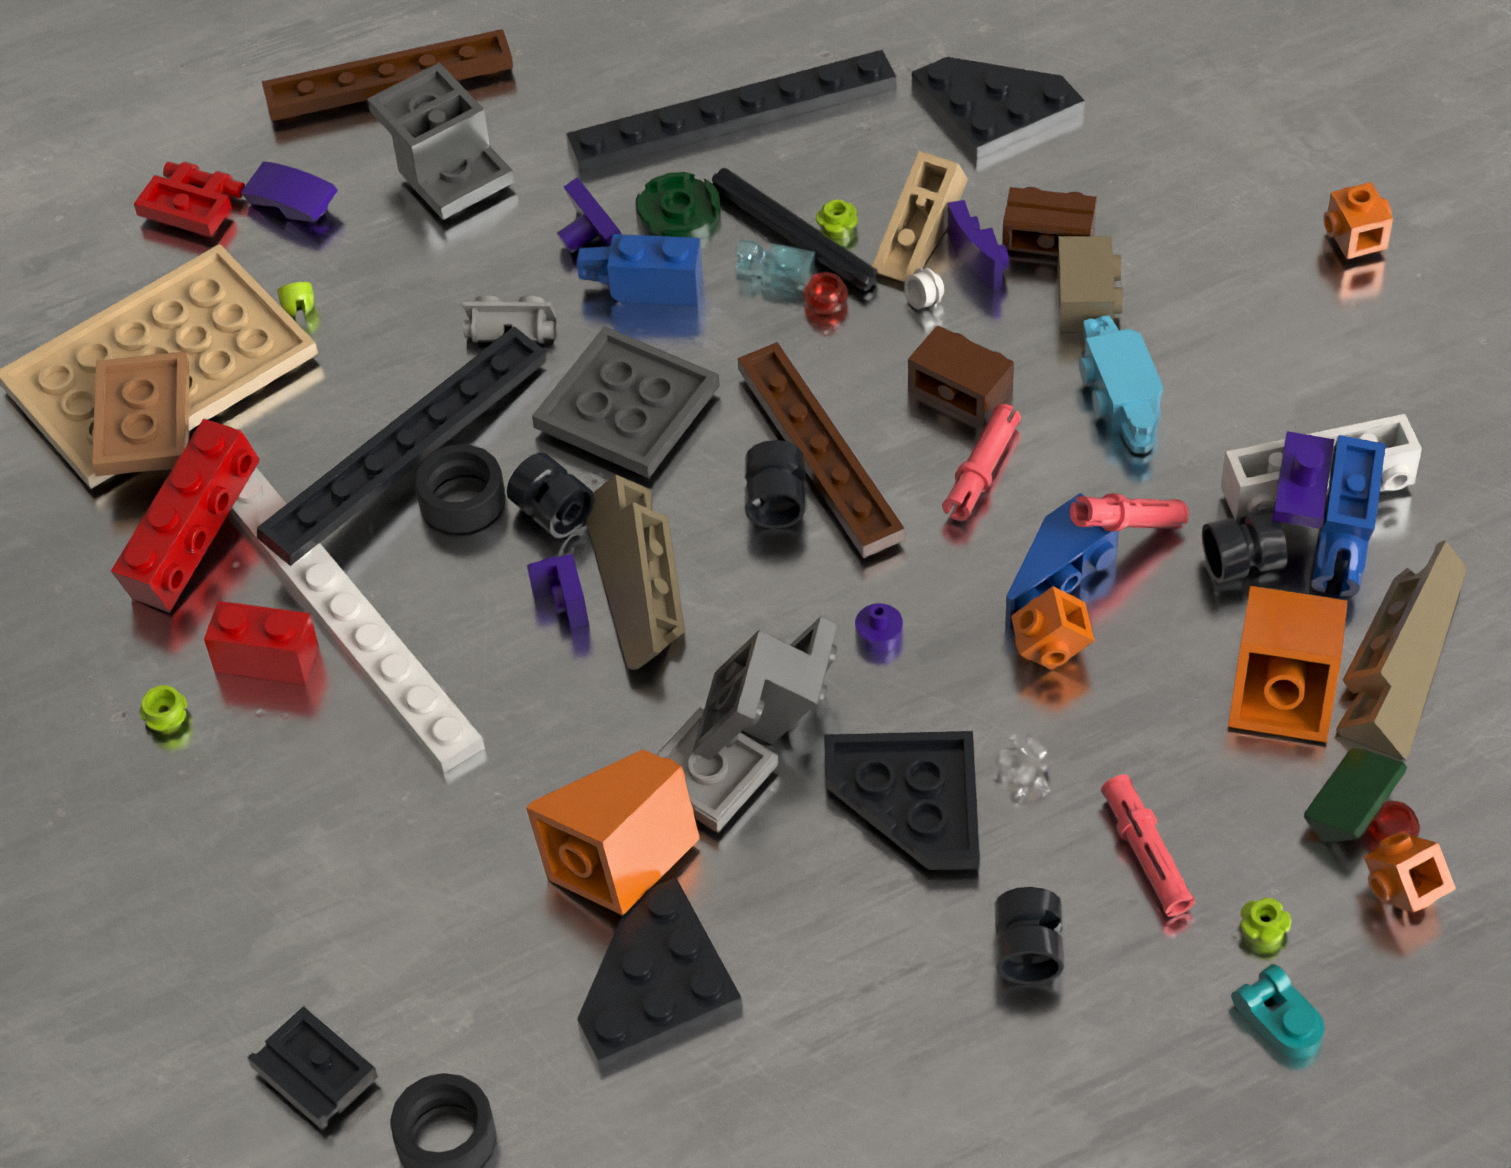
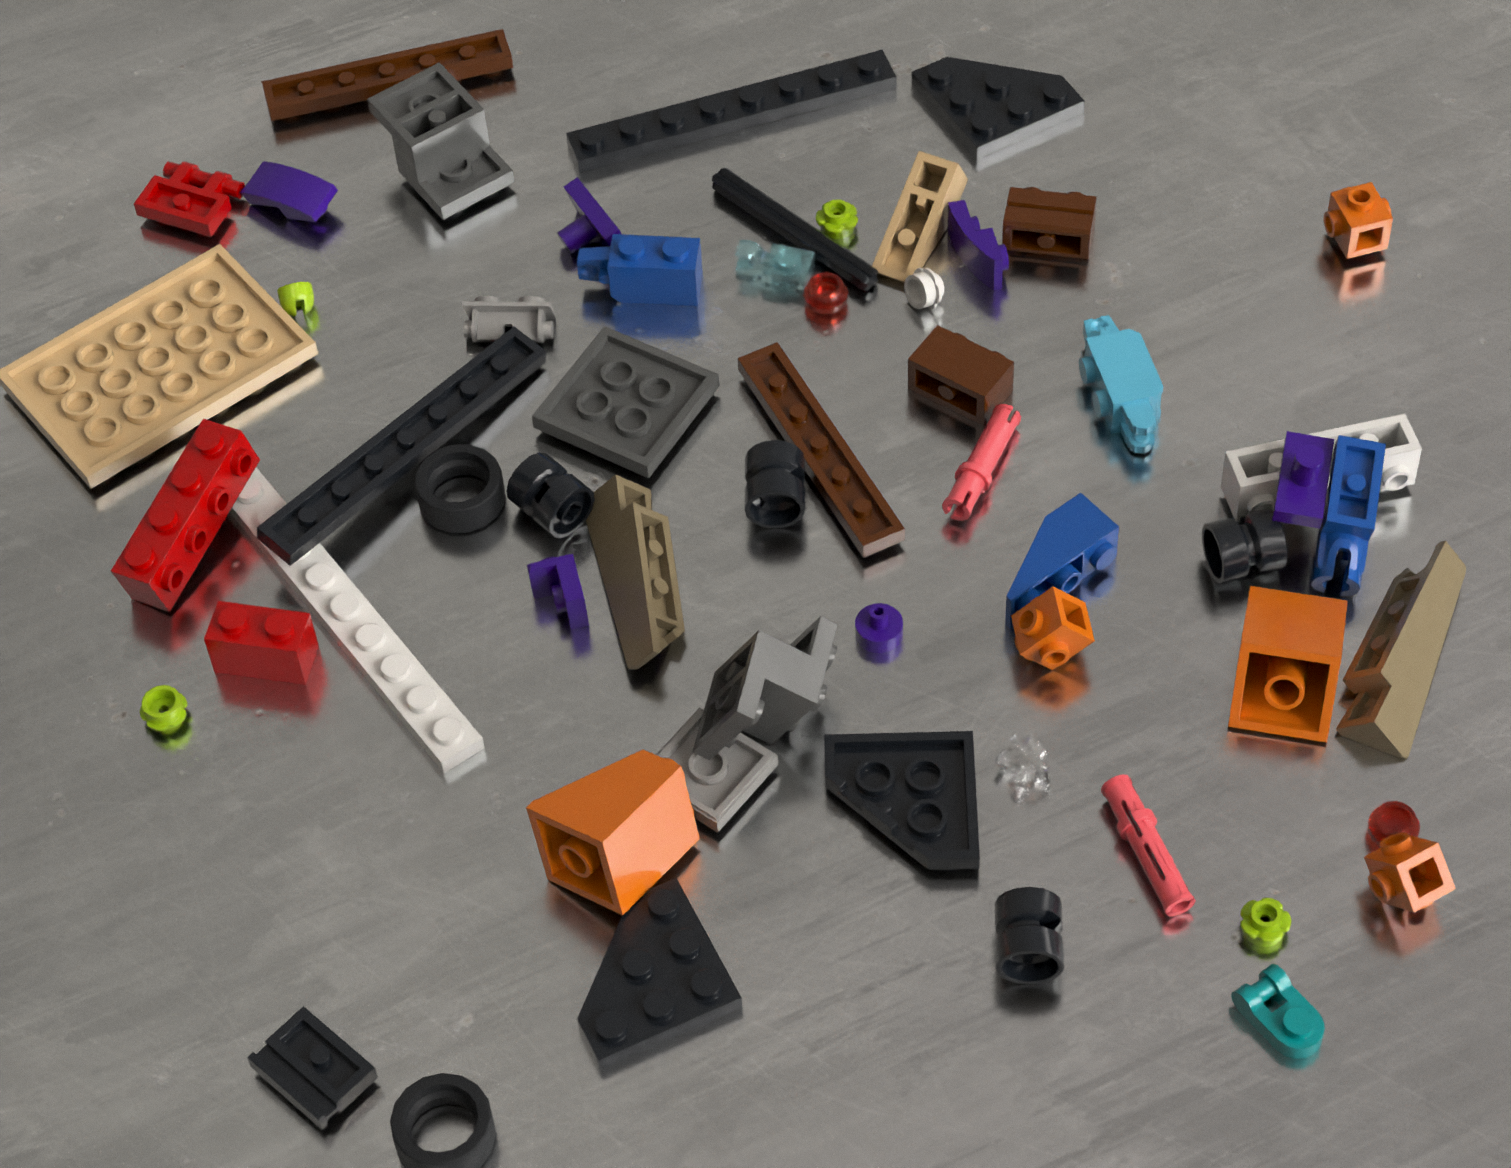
medium nougat plate [92,351,189,476] -> none
dark green tile [635,172,721,238] -> none
dark tan brick [1057,236,1123,332] -> none
coral pin [1070,493,1189,532] -> none
dark green slope [1304,748,1407,842] -> none

